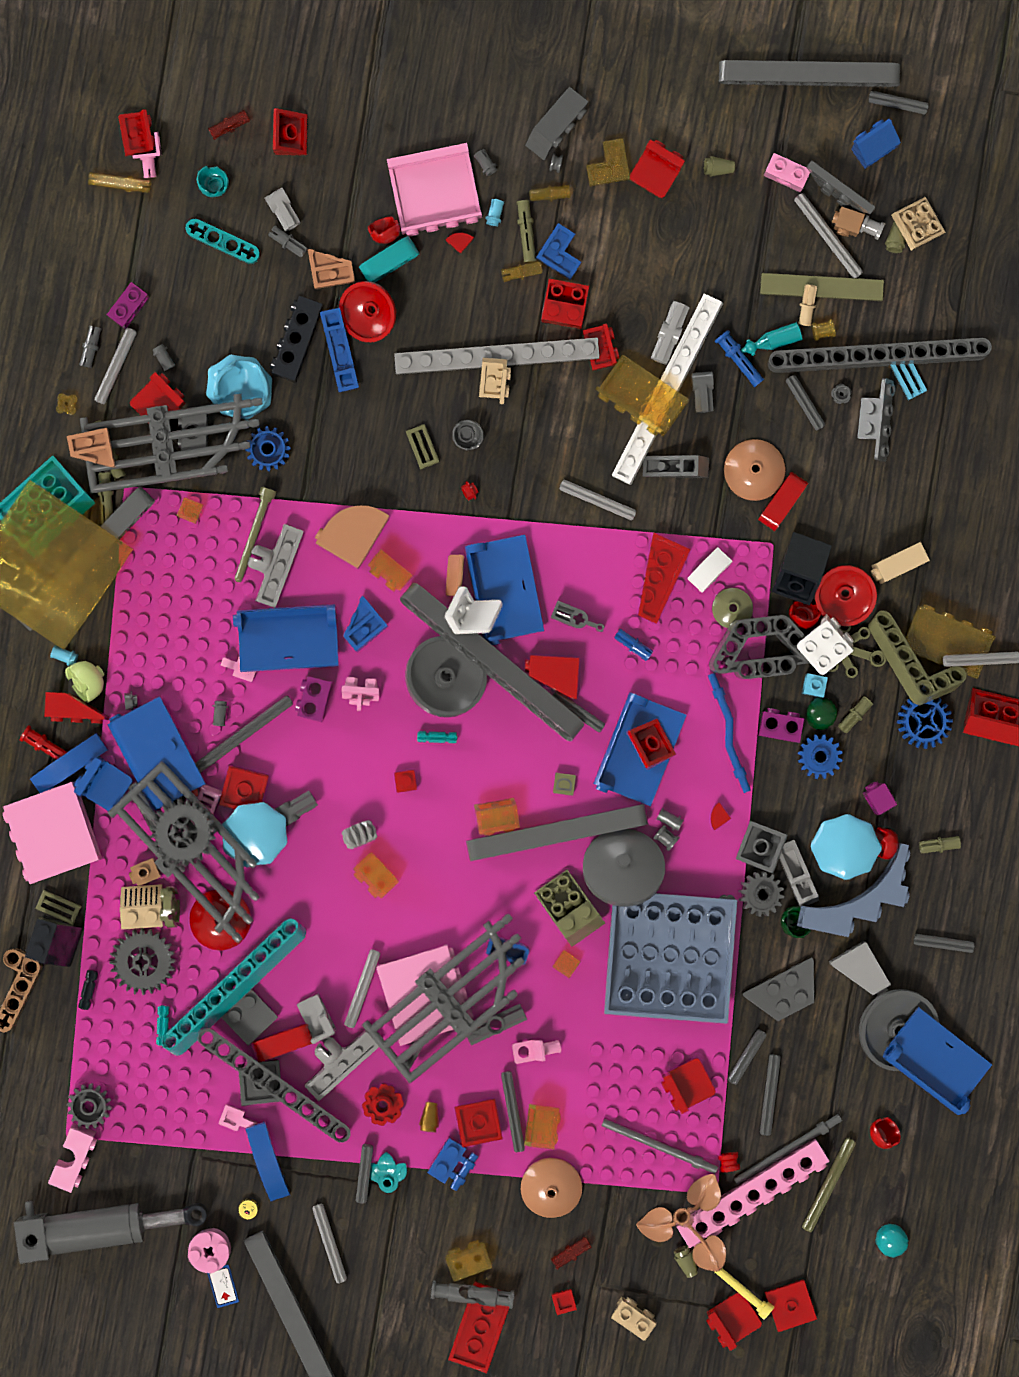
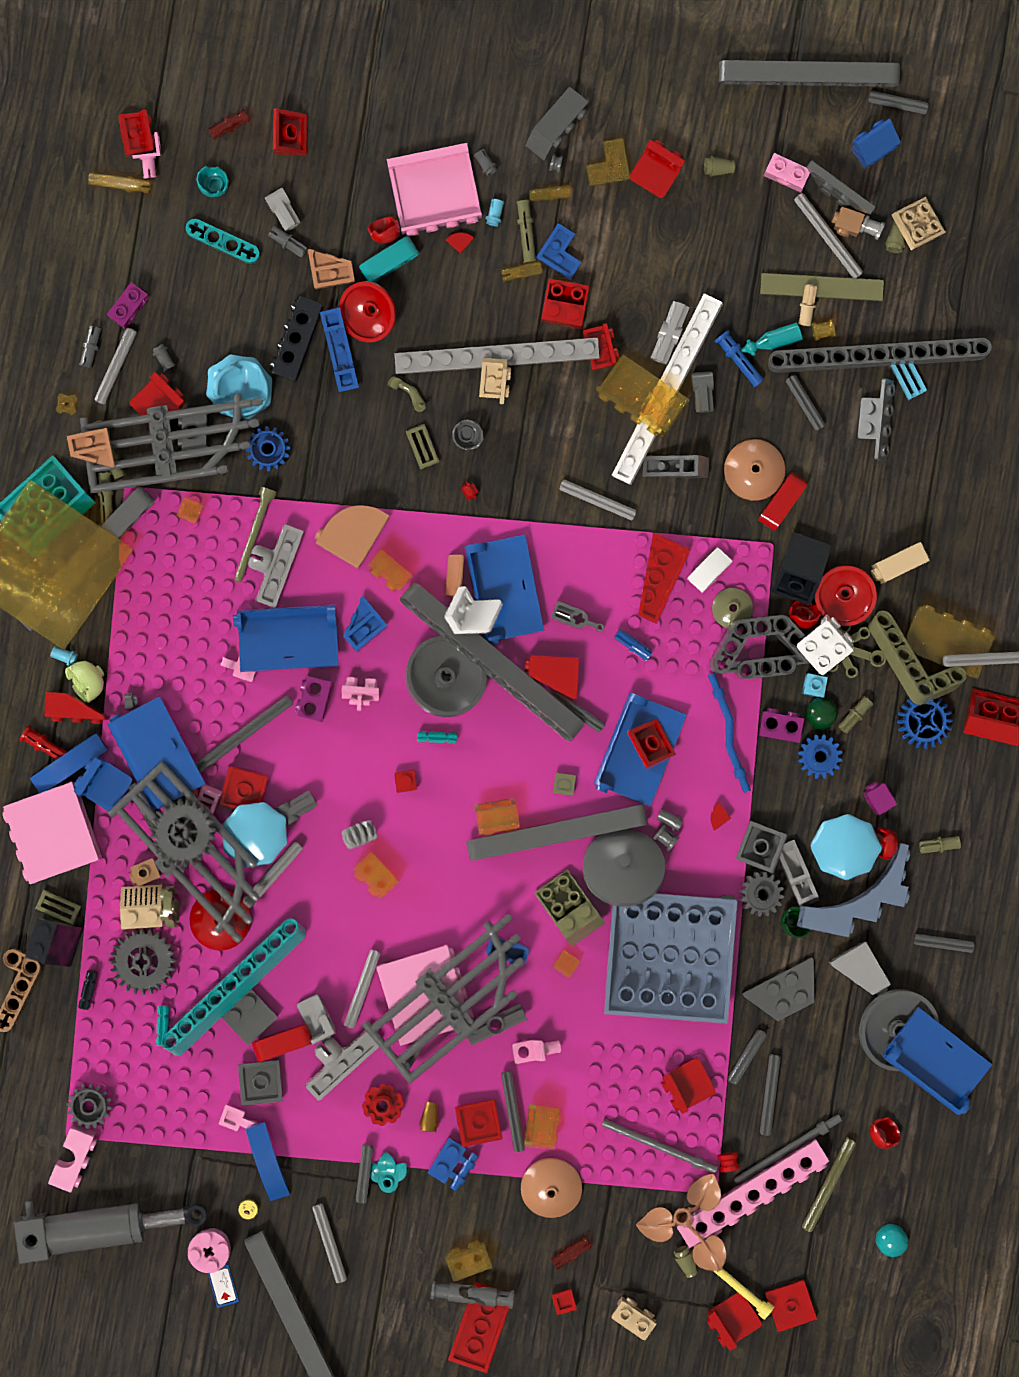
dark grey beam [197,1028,351,1143] -> none
dark grey pin [212,701,229,726] -> none
dark grey plate [831,384,851,404] -> none
none -> light grey axle [243,842,303,908]
none -> olive piece [388,376,426,412]

